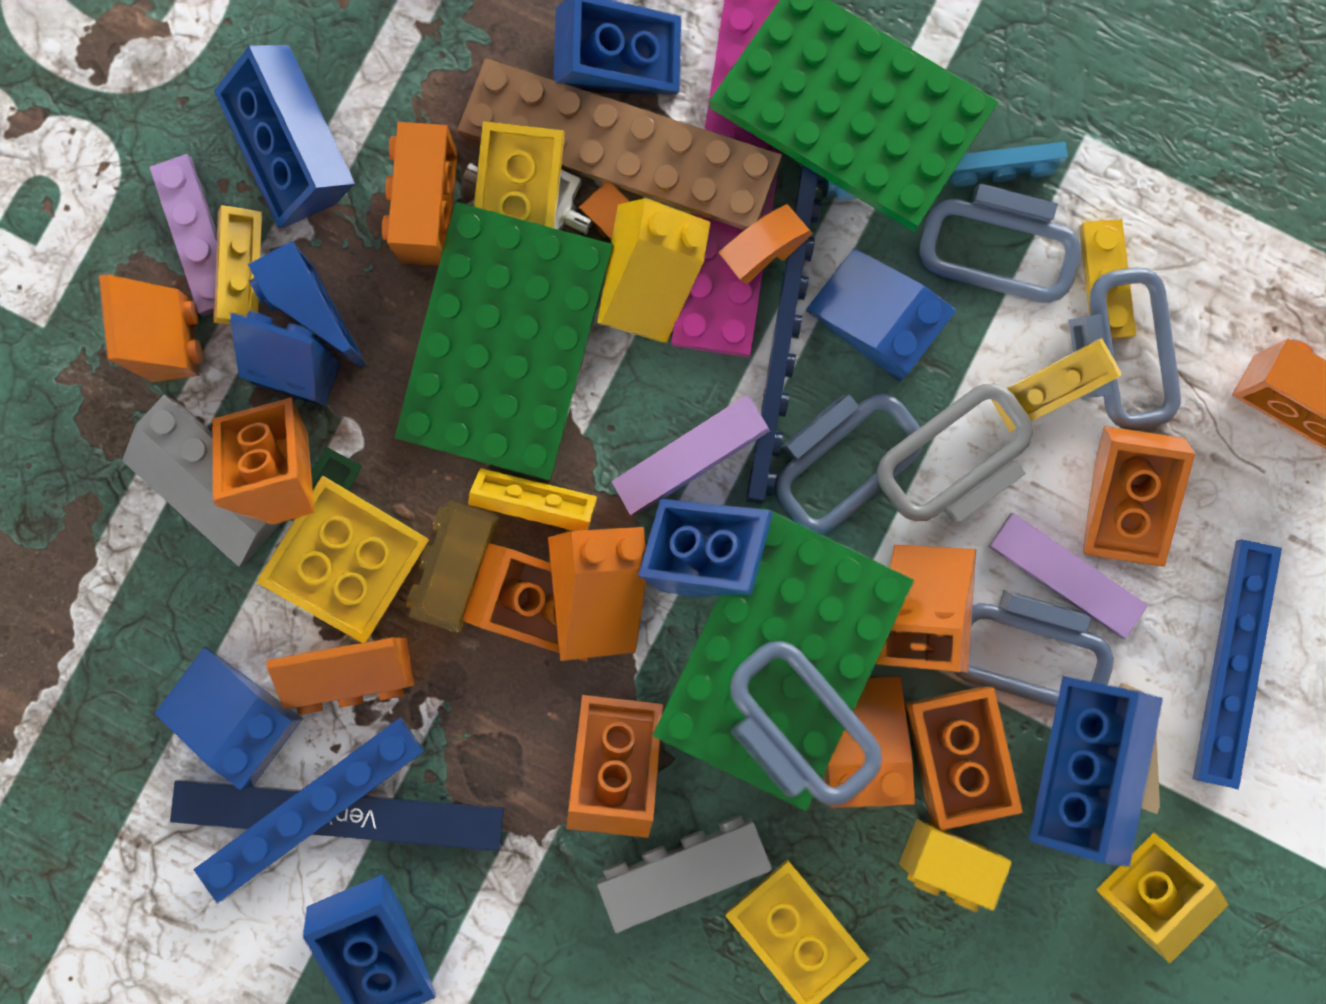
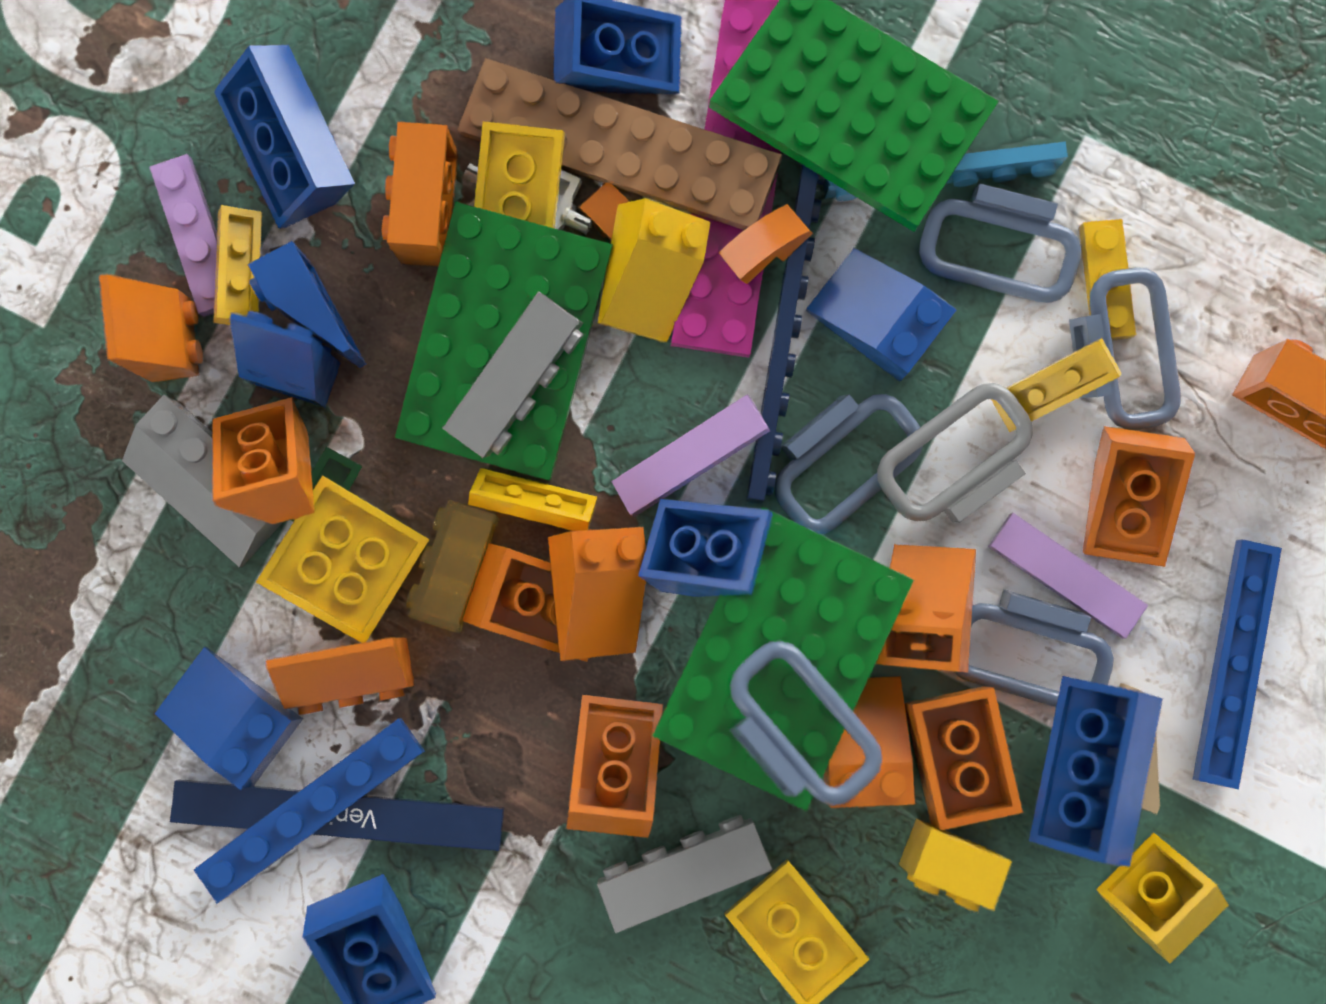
none -> light grey brick [442,292,583,458]

